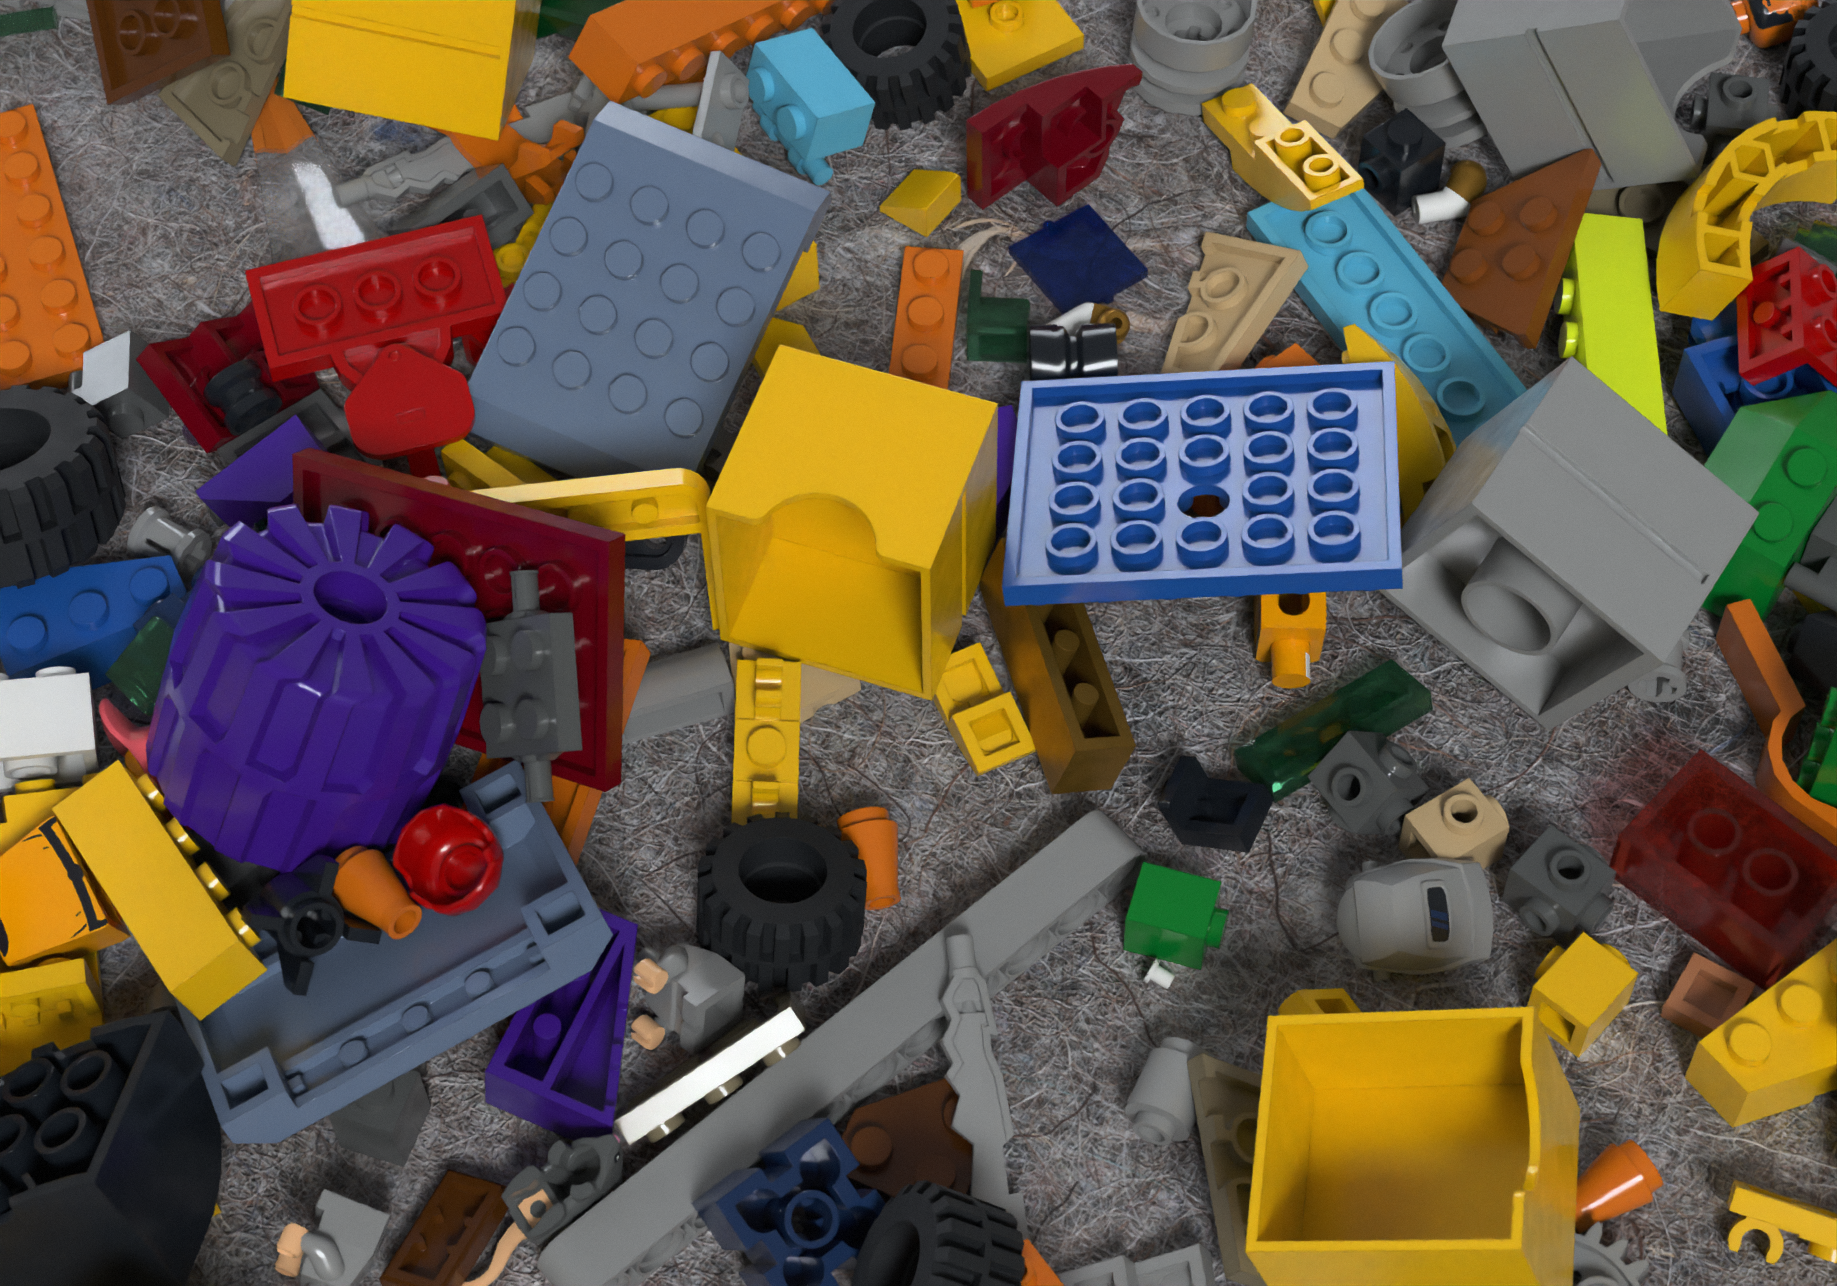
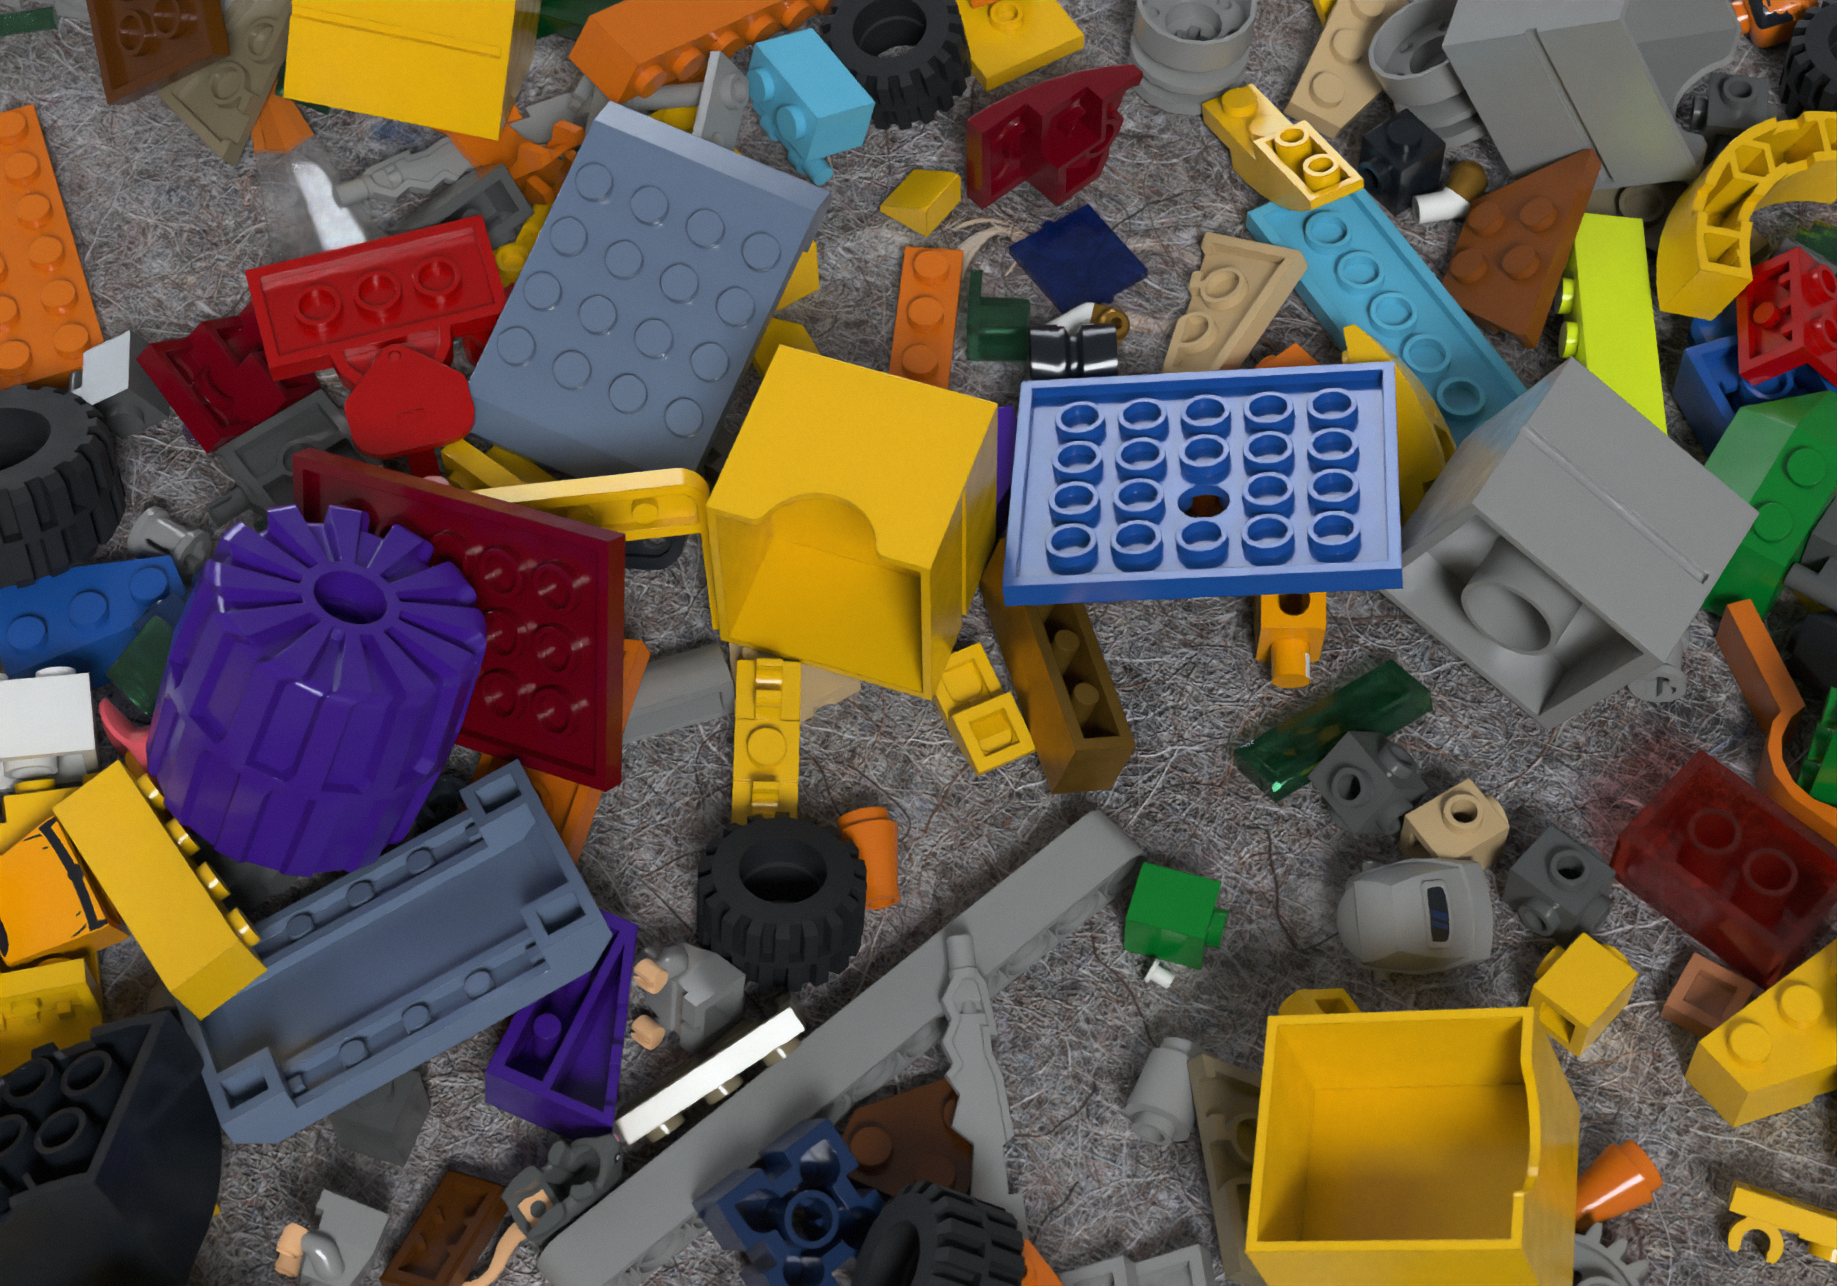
dark purple slope [195,414,329,529] -> none
black wheel [203,359,282,436] -> none
black brick [241,854,382,996] -> none
orange cone [332,846,422,939] -> none
red hair [393,803,504,916] -> none
dark grey plate [479,570,582,803] -> none
black bracket [1158,755,1274,853] -> none

